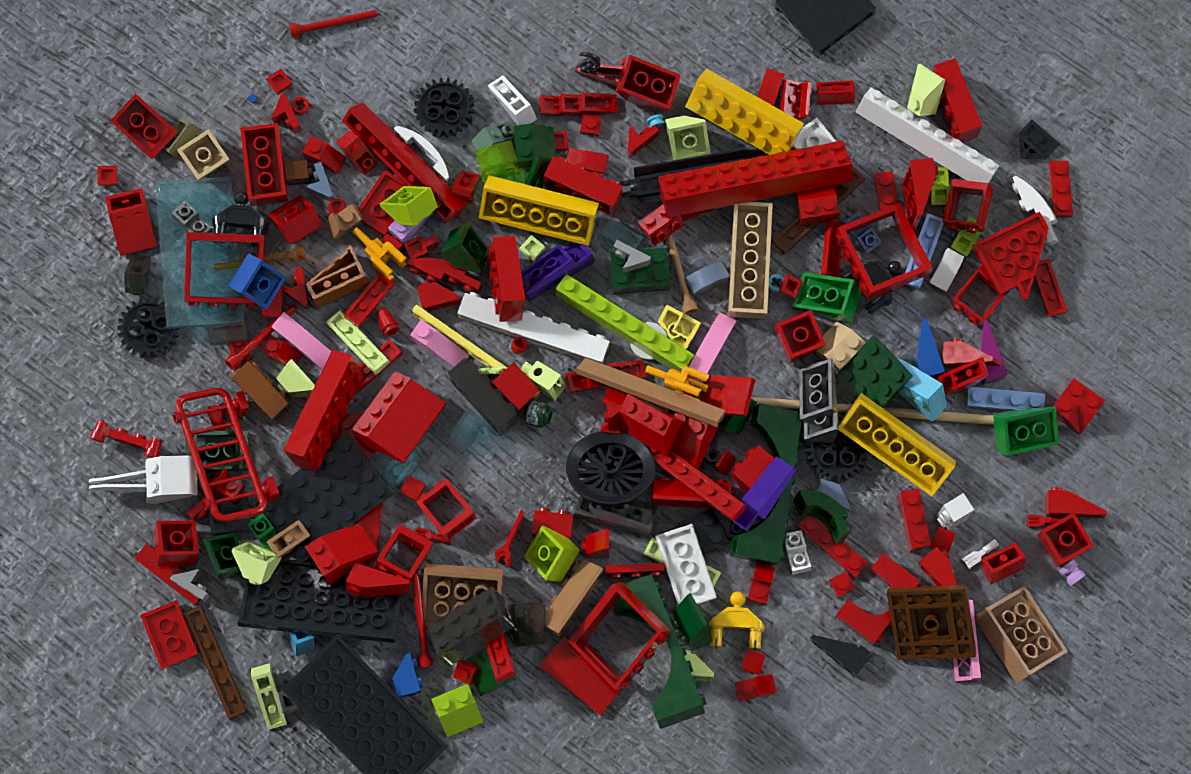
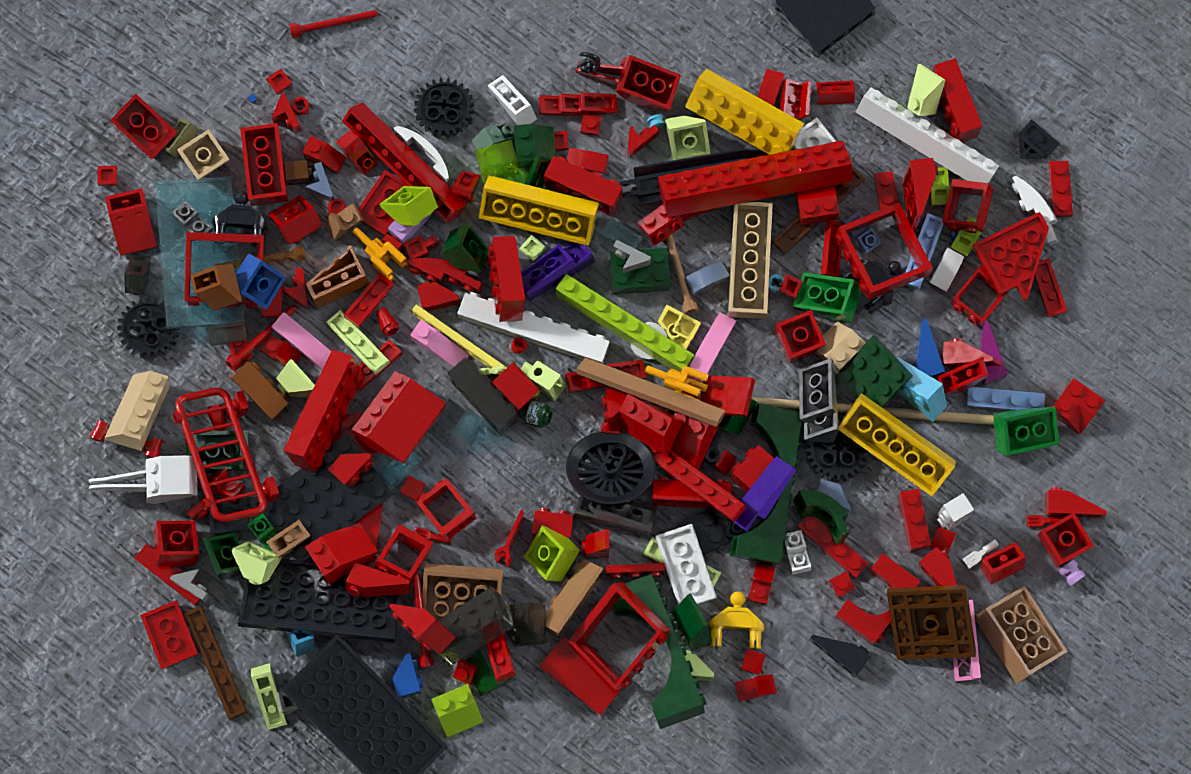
none -> tan slope [105,371,169,451]
none -> dark orange slope [190,264,242,311]
none -> red slope [328,453,374,487]
none -> red slope [389,604,456,655]

